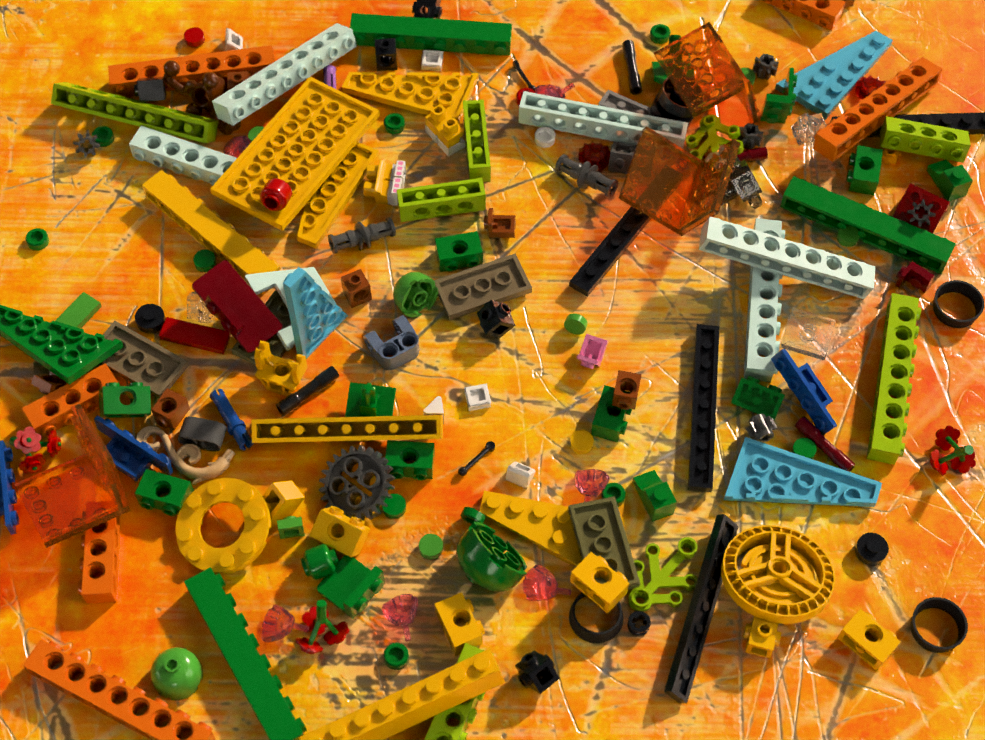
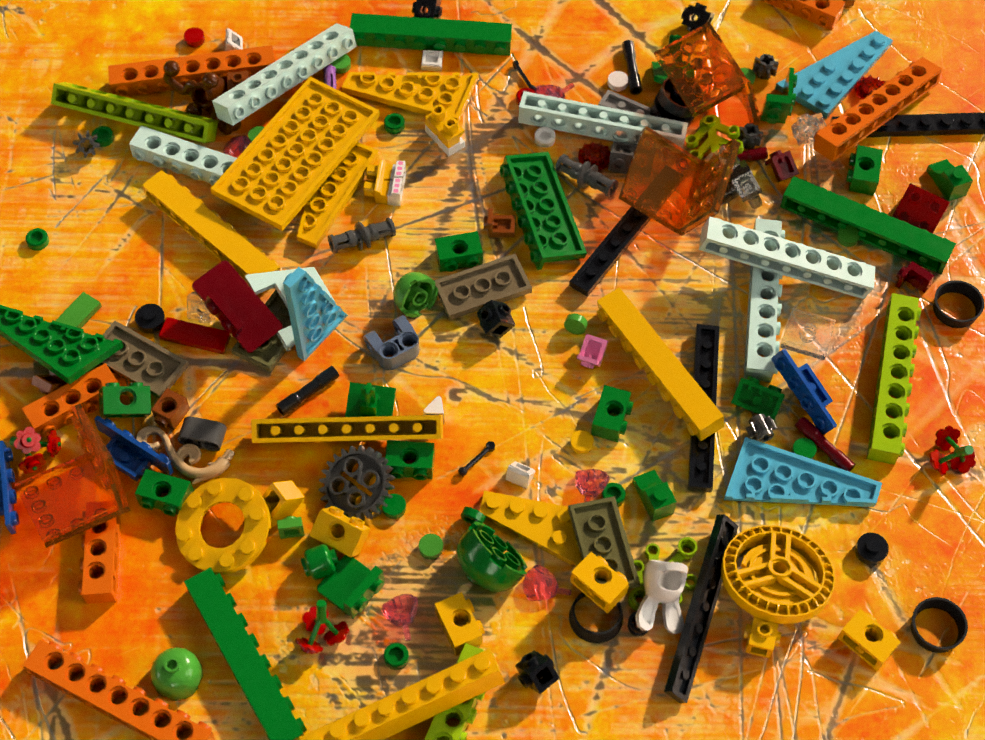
black brick [134,77,166,102] -> none
green tile [193,249,216,272] -> none
blue pin [210,389,254,450] -> none
yellow piece [254,340,308,397] -> none
red head [260,178,292,211] -> none
piece [262,605,309,643] -> none
dark orange brick [341,269,372,308] -> none
black brick [374,38,397,71] -> none
lime brick [397,178,486,222] -> none
lime brick [463,100,491,183] -> none
white tile [464,383,491,411] -> none
dark orange brick [612,370,642,410] -> none
green tile [650,24,670,44] -> none
lime brick [879,116,971,163] -> none
light orange plate [881,148,902,165] -> none
dark grey gear [907,199,936,228] -> none
none -> bright green tile [330,54,351,73]
none -> green bracket [500,152,587,270]
none -> yellow brick [596,287,724,441]
none -> white tile [607,71,628,91]
none -> white piece [636,560,688,634]
none -> black brick [681,2,715,34]
none -> dark red bracket [764,150,799,183]

